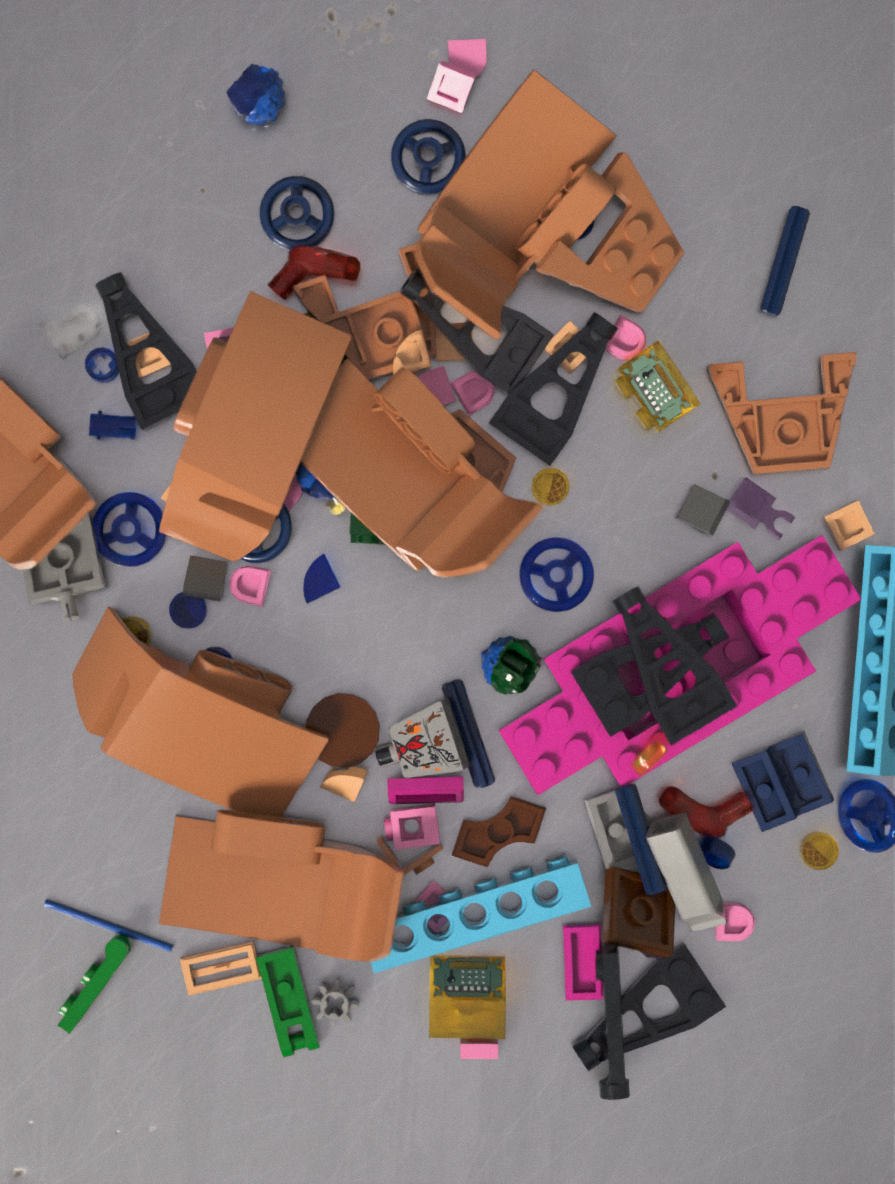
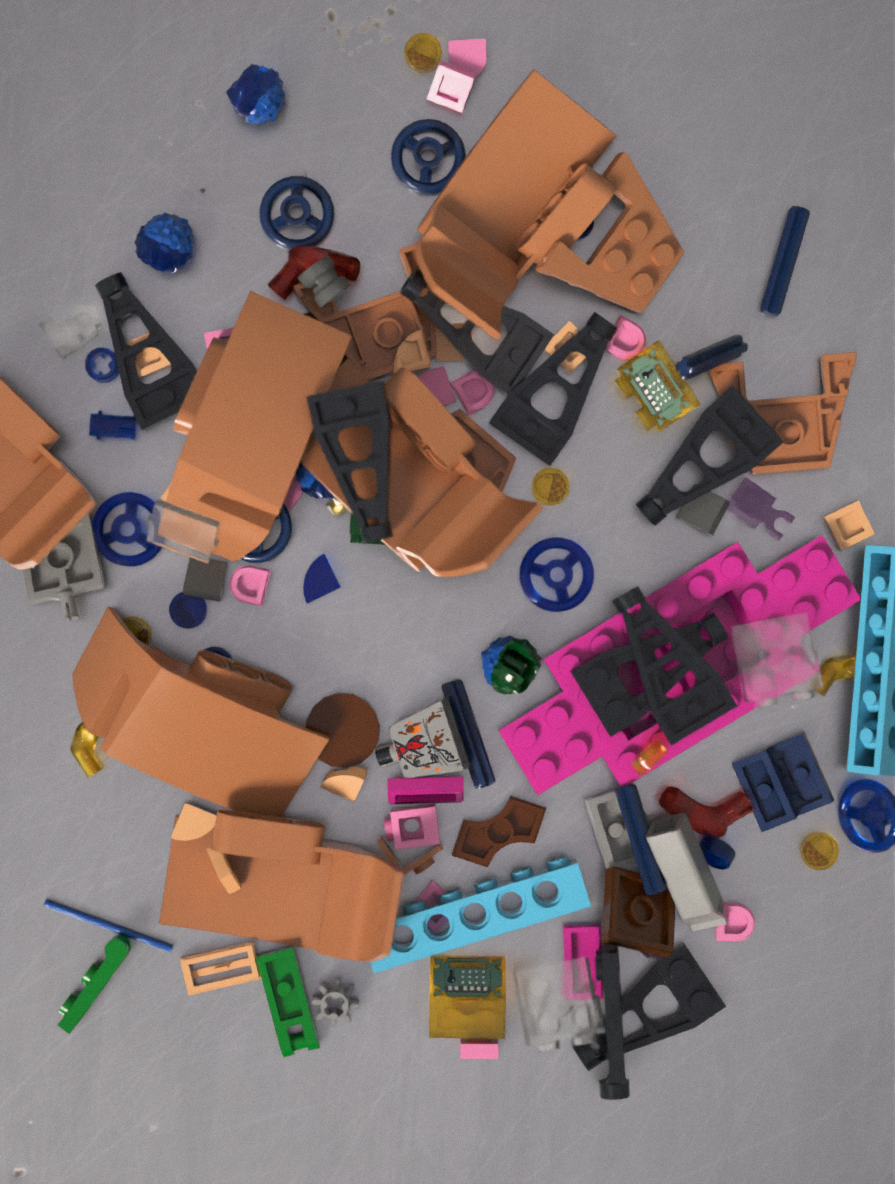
none -> clear yellow arm [70,722,103,778]
none -> piece [134,212,195,273]
none -> clear piece [146,499,220,564]
none -> light nougat tile [171,802,217,841]
none -> light nougat tile [206,847,241,894]
none -> dark grey wheel [298,255,351,309]
none -> black plate [306,380,393,543]
none -> clear yellow tile [404,33,442,73]
none -> clear plate [513,957,606,1052]
none -> black plate [636,385,784,526]
none -> dark blue axle [675,335,748,379]
none -> clear plate [730,612,823,708]
none -> clear yellow arm [809,655,856,696]

